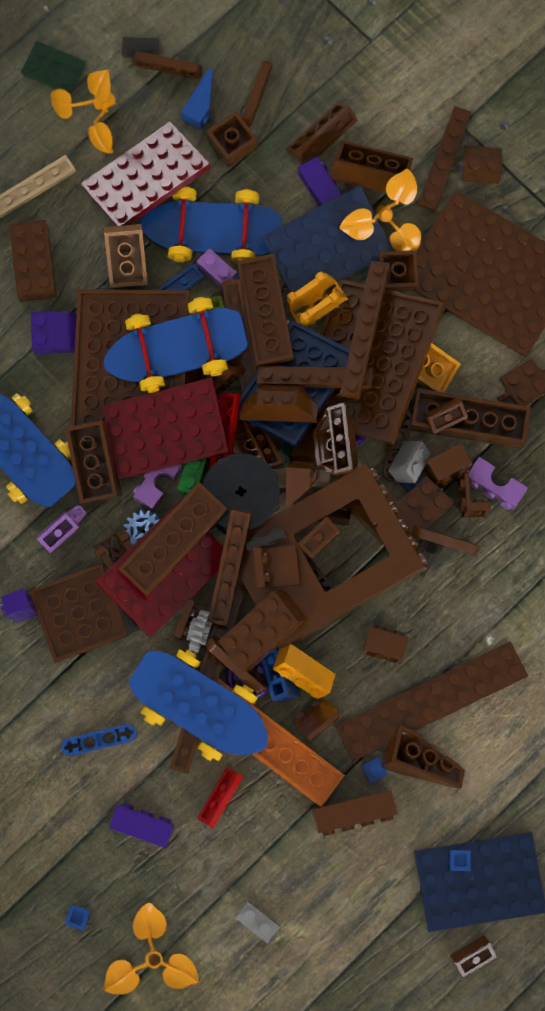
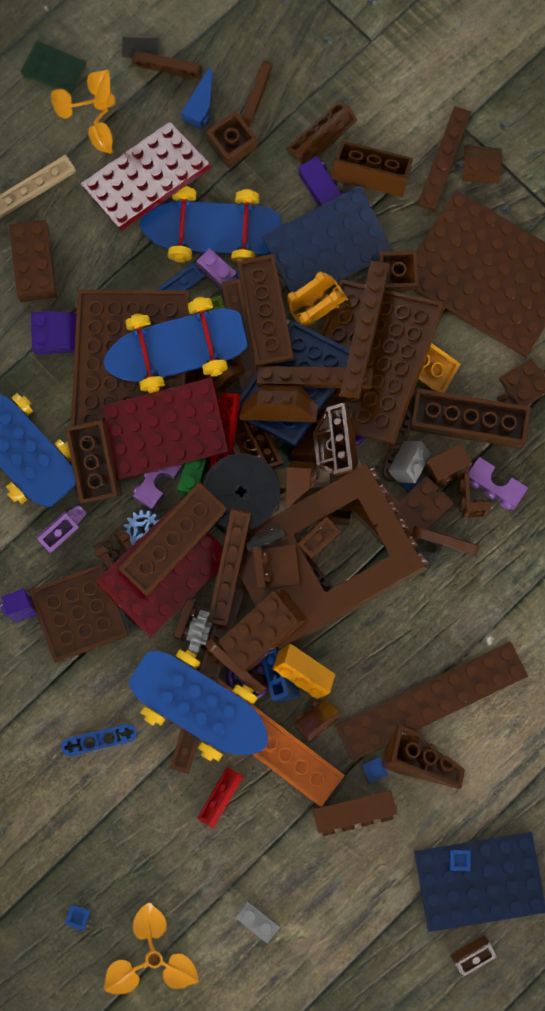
medium nougat brick [104,224,148,288] -> none
dark purple brick [109,803,174,848] -> none
light orange plant [340,169,421,251] -> none
reddish brown brick [362,625,409,664] -> none
reddish brown slope [424,398,468,434] -> none

